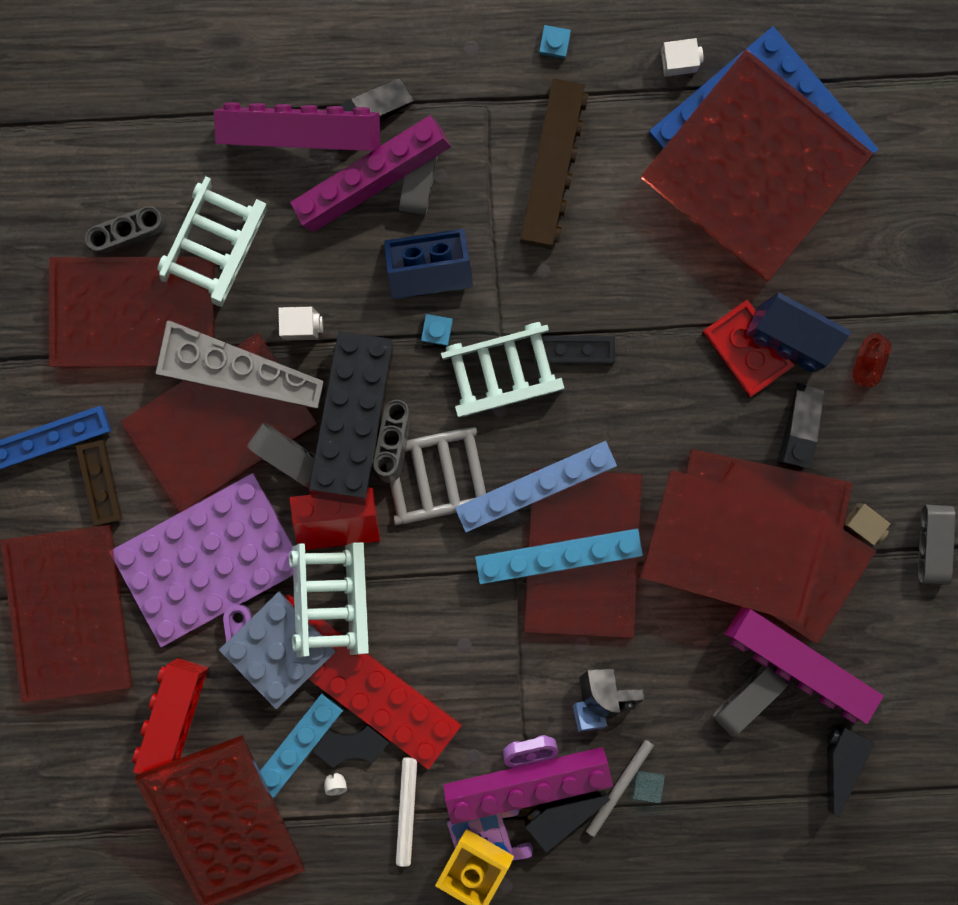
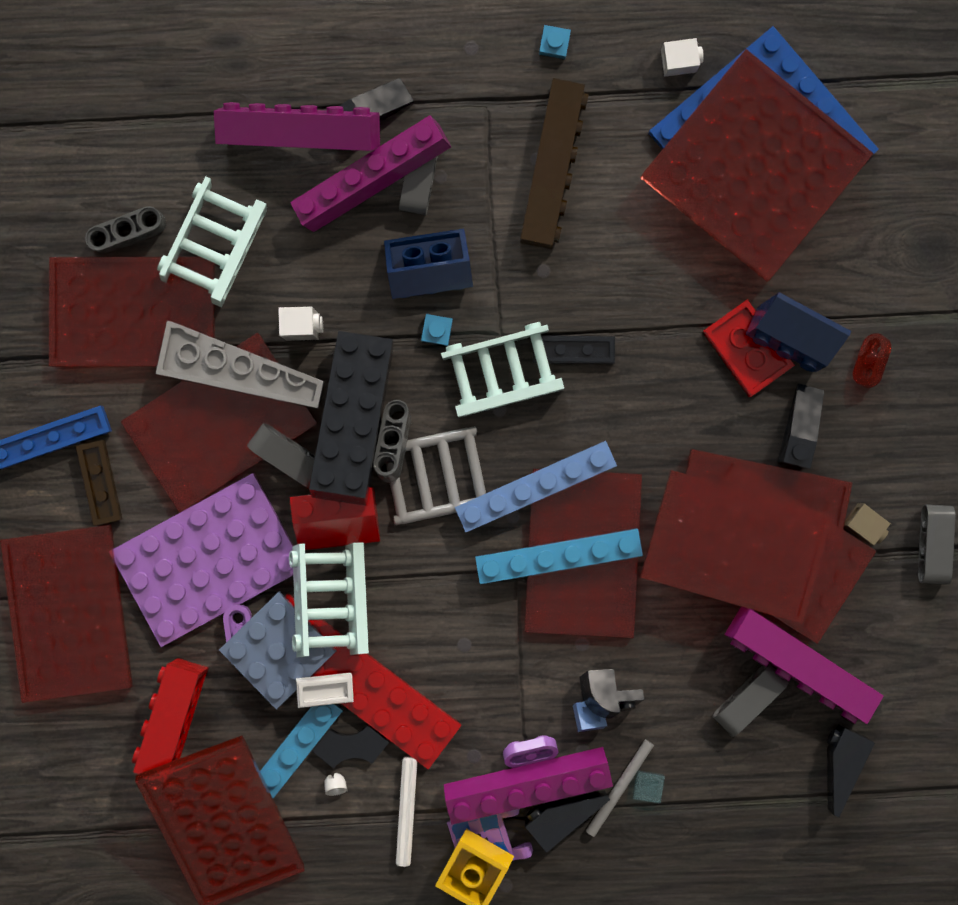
none -> white tile [296,673,354,708]

